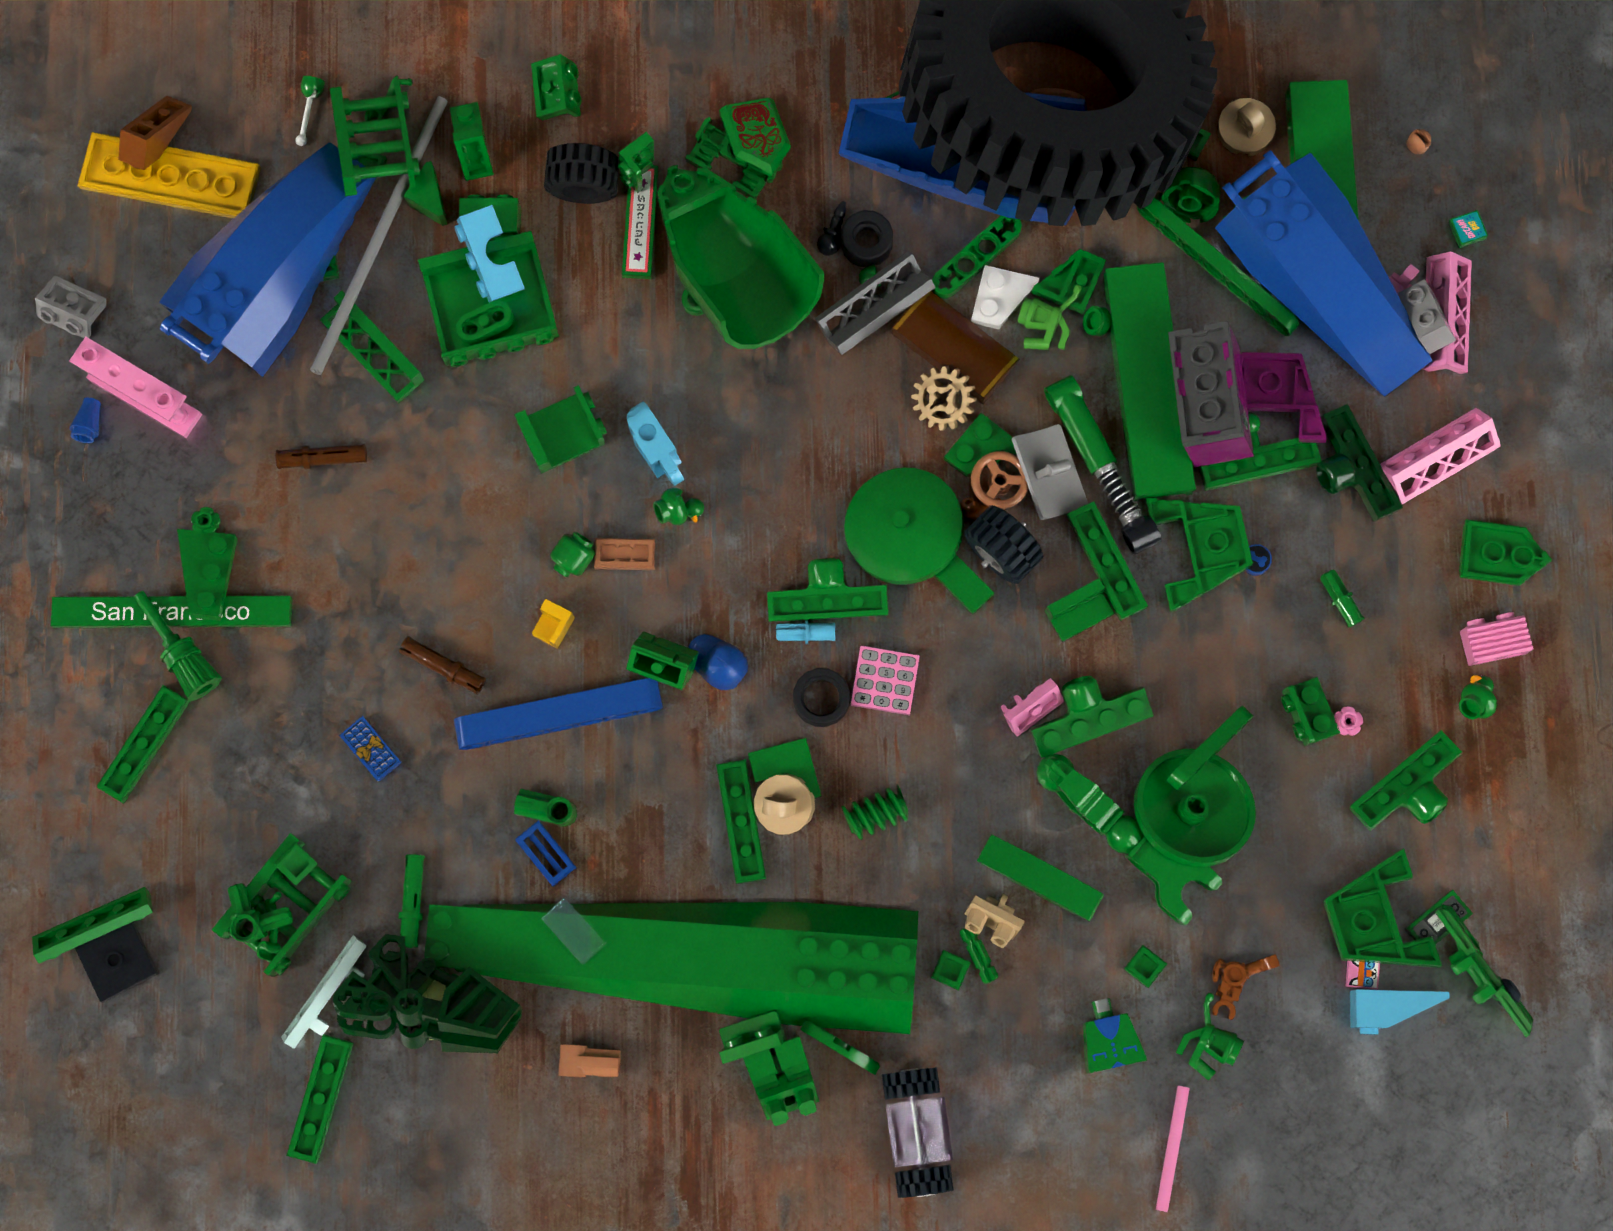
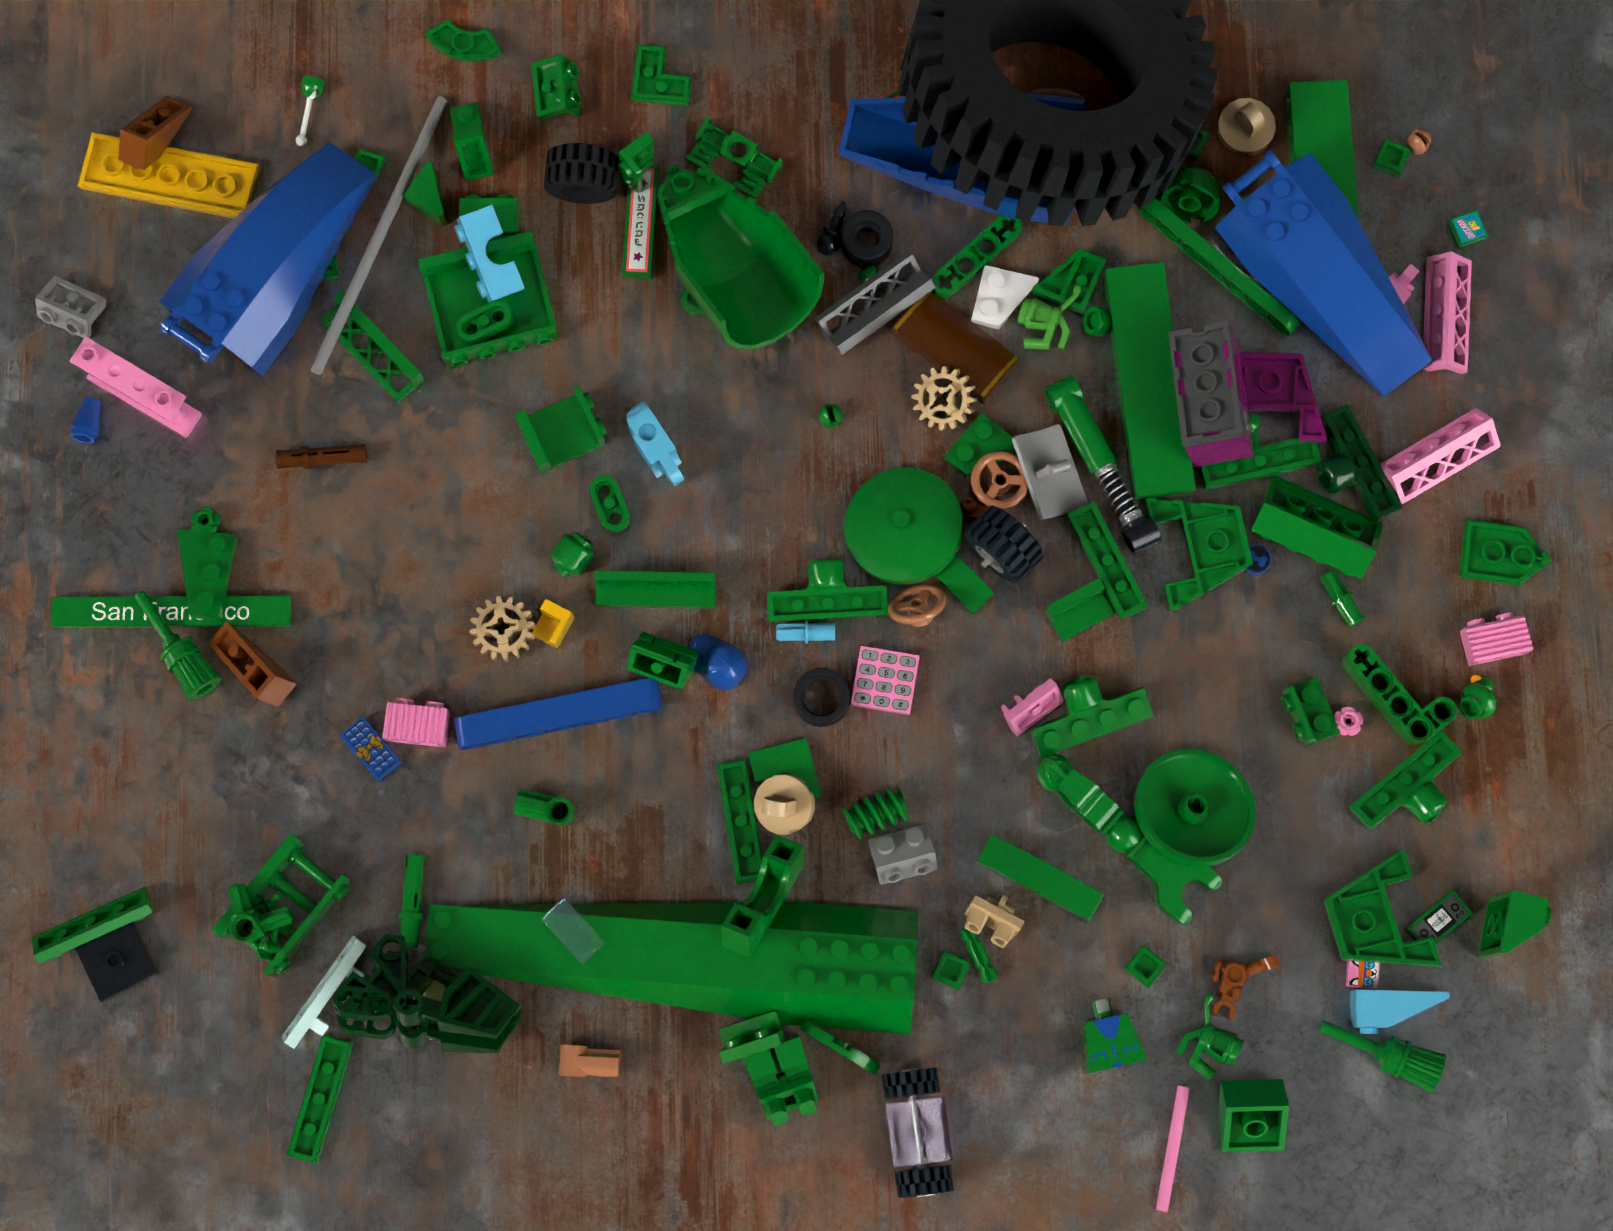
green tile [96,685,190,803] -> none
green tile [274,842,318,886] -> none
green fence [330,80,420,196] -> none
green piece [364,76,413,121] -> none
reddish brown pin [399,636,486,695] -> none
blue tile [515,820,577,887] -> none
nougat plate [594,538,655,570] -> none
green animal [653,488,705,526] -> none
green tile [719,97,791,177] -> none
green beam [1166,705,1254,791] -> none
light grey brick [1398,279,1456,354] -> none
green piece [1435,904,1534,1037] -> none
none -> dark orange slope [208,621,297,707]
none -> bright pink brick [382,698,451,748]
none -> green tile [424,19,503,63]
none -> tan gear [469,596,536,662]
none -> green plate [589,475,630,533]
none -> green fence [594,571,716,609]
none -> green tile [631,44,692,107]
none -> green arch [721,834,804,958]
none -> green hinge [819,404,842,429]
none -> light grey bracket [867,824,938,885]
none -> nougat piece [888,584,946,627]
none -> green slope [1219,1079,1289,1152]
none -> green slope [1251,475,1384,579]
none -> green piece [1318,1020,1447,1093]
none -> green beam [1342,644,1457,746]
none -> green tile [1372,138,1411,178]
none -> green slope [1477,890,1551,959]

